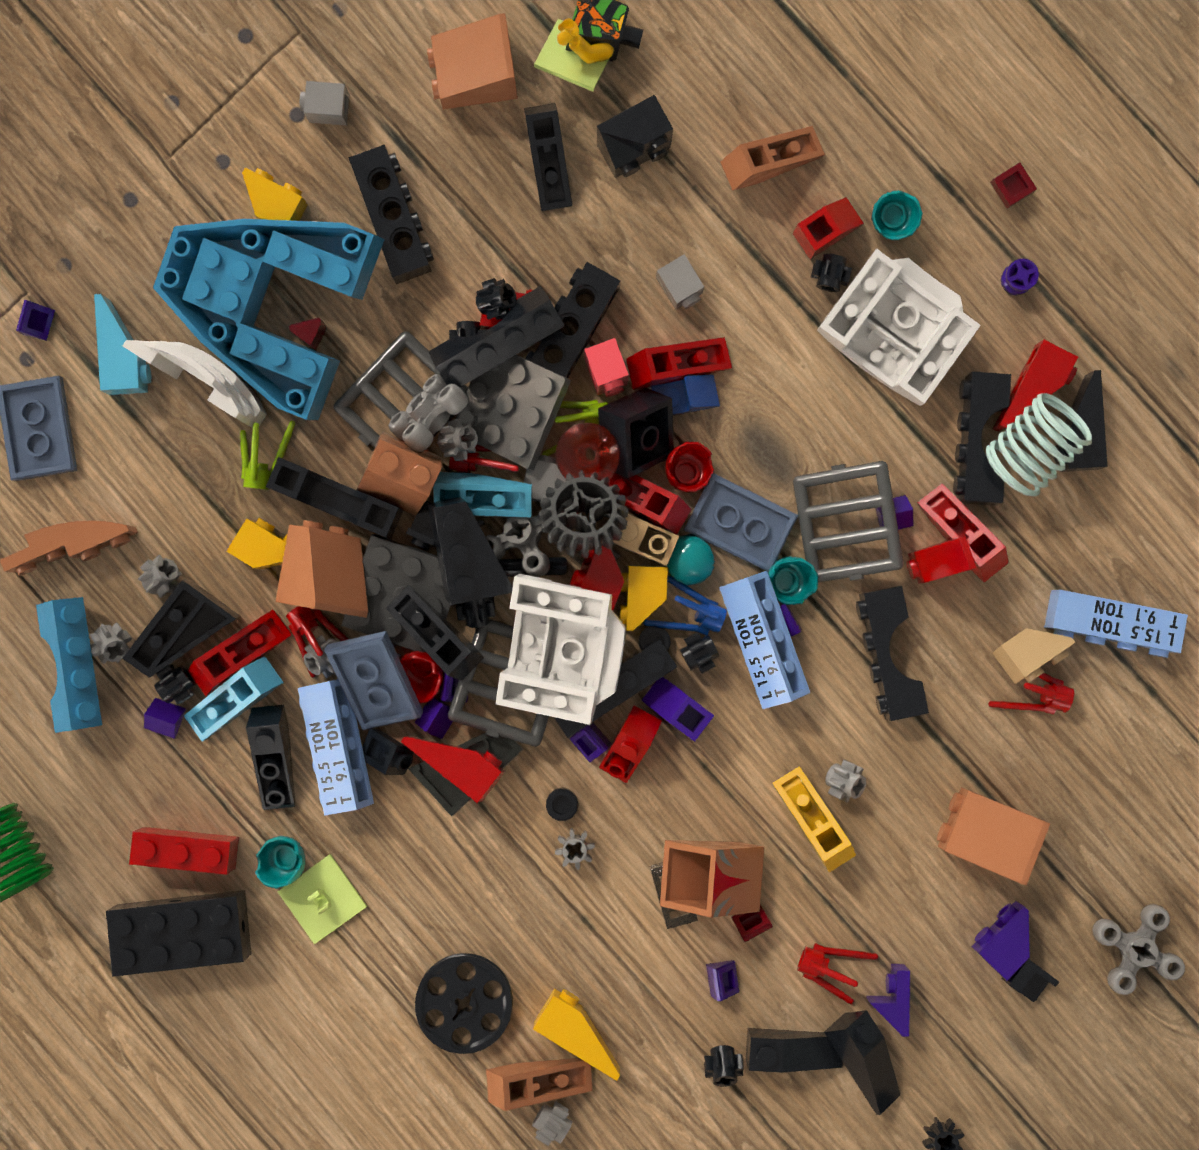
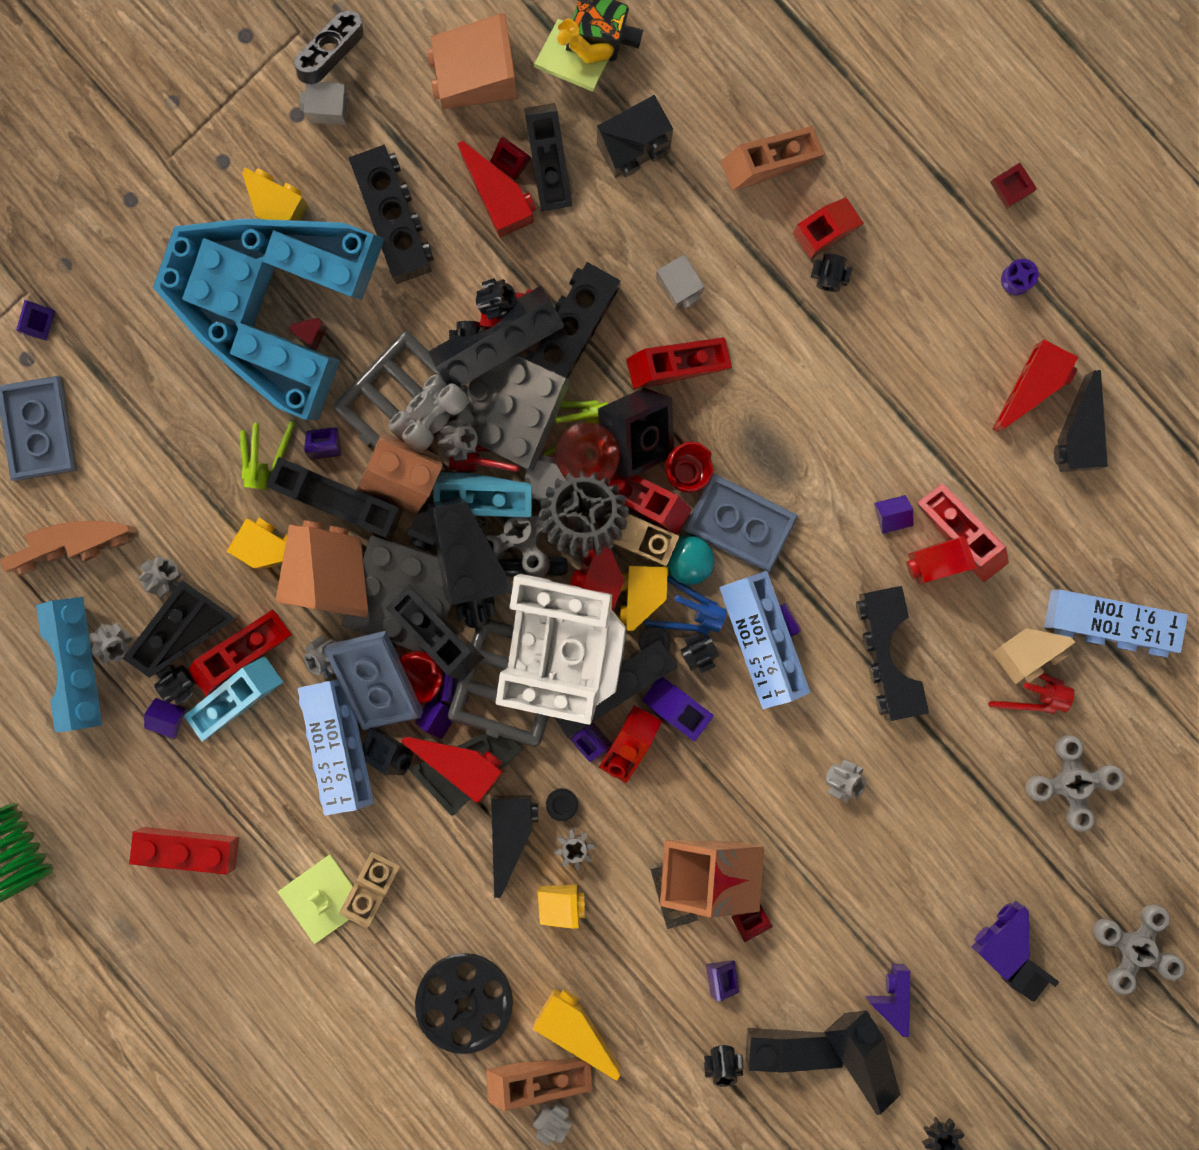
medium azure slope [94,294,152,395] -> none
black brick [106,890,252,977] -> none
white slope [122,340,267,428] -> none
black slope [246,705,295,810] -> none
teal hair [255,835,306,889] -> none
red plant [286,606,348,678] -> none
coral brick [584,338,629,397] -> none
blue slope [651,375,720,416] -> none
teal hair [768,556,818,605] -> none
yellow slope [773,766,856,873] -> none
dark grey bar [793,461,904,583] -> none
red plant [797,943,879,1004] -> none
white slope [817,249,981,406] -> none
teal hair [871,190,923,240] -> none
nougat slope [937,787,1050,886] -> none
black arch [953,372,1011,506] -> none
light aqua piece [986,393,1092,497] -> none
none -> black beam [294,11,364,84]
none -> dark purple slope [304,427,342,460]
none -> tan slope [339,852,400,928]
none -> red slope [457,141,536,238]
none -> dark red slope [490,136,532,180]
none -> black slope [491,795,539,898]
none -> yellow slope [538,884,585,929]
none -> light grey gear [1025,735,1125,832]

